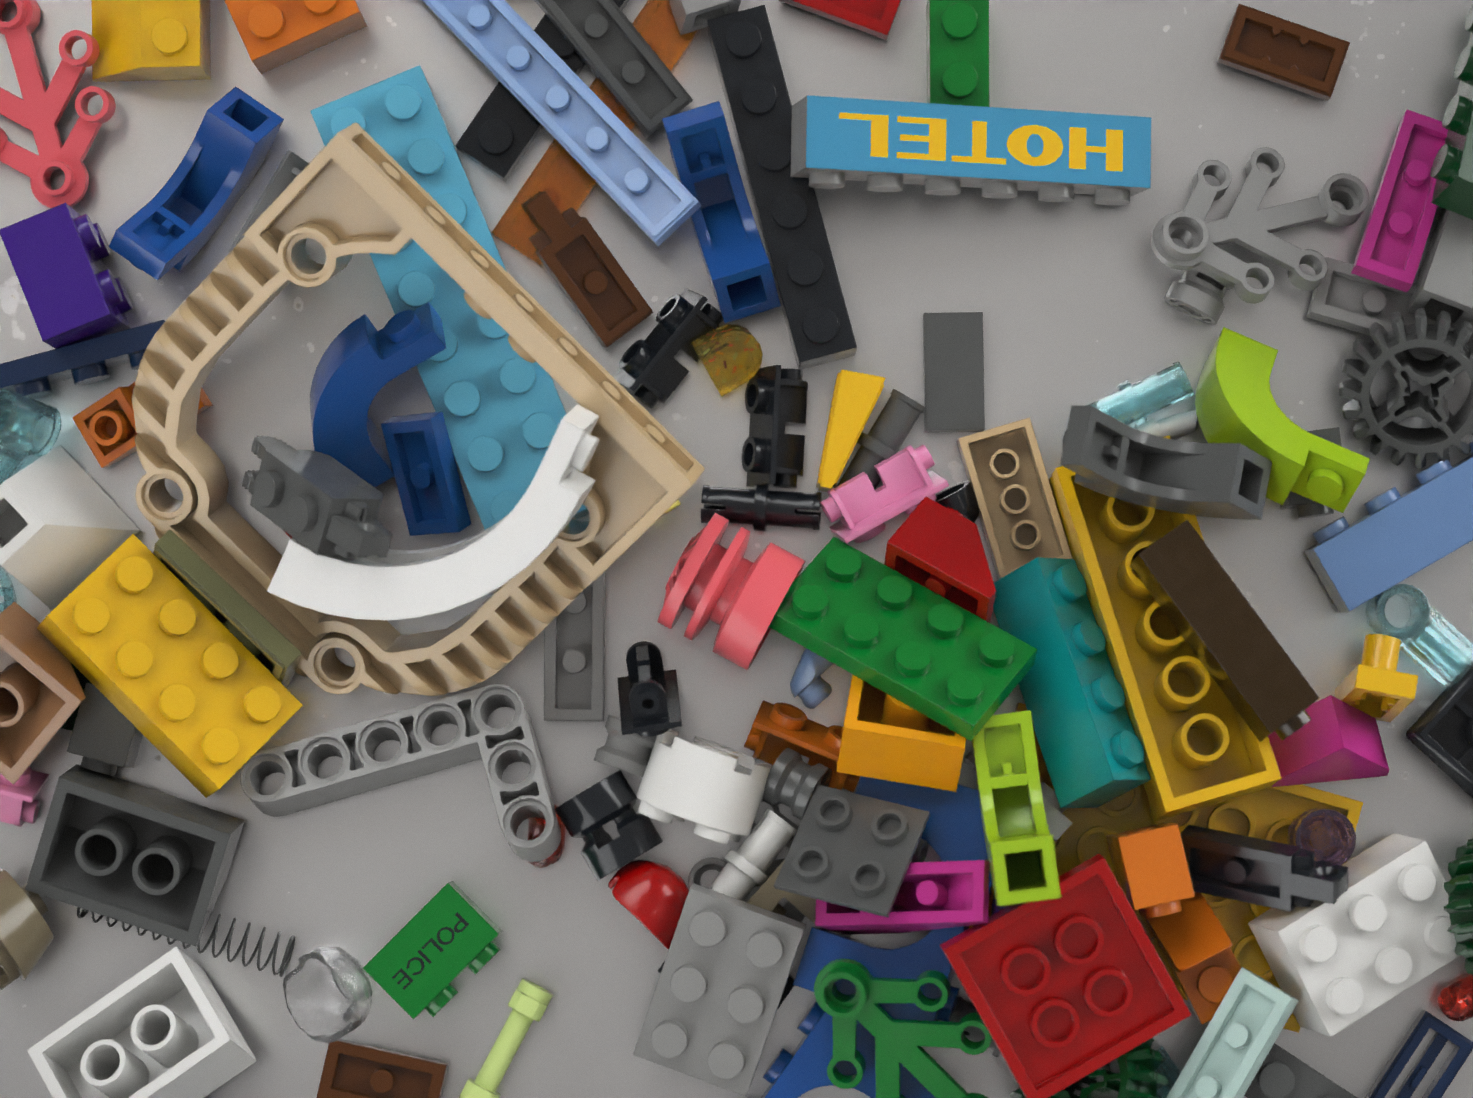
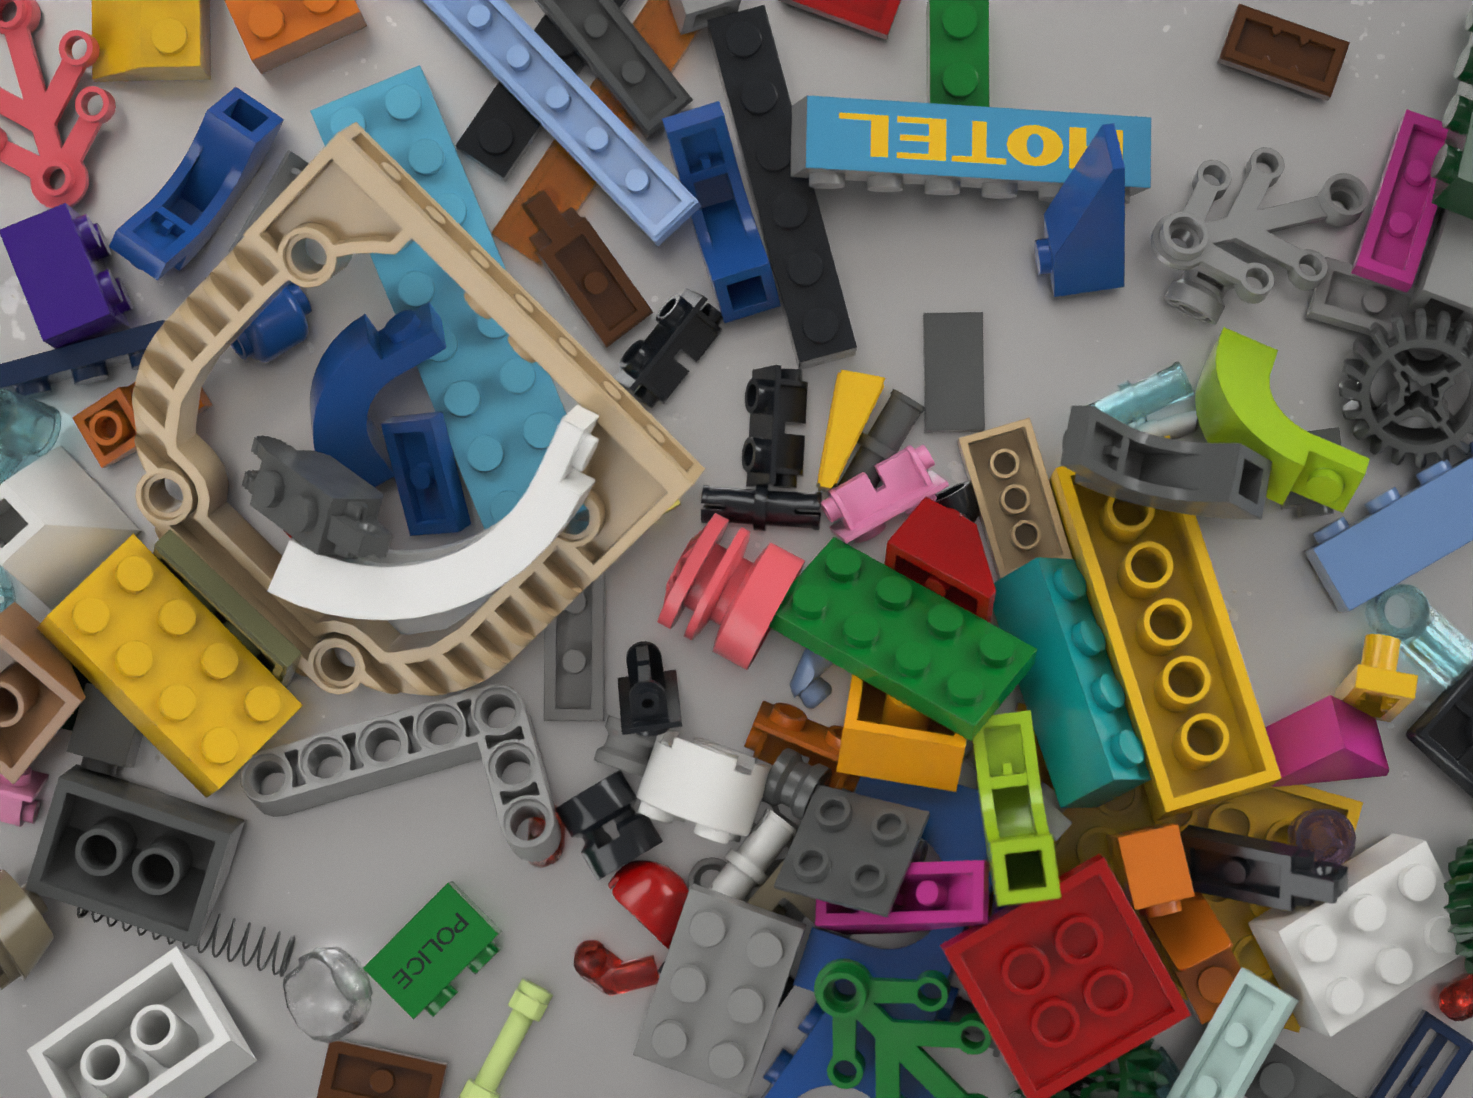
clear yellow tile [691,324,763,397] -> none
dark brown brick [1130,520,1319,742] -> none
none -> blue head [230,282,312,363]
none -> clear red arm [574,939,659,995]
none -> blue slope [1034,123,1125,297]

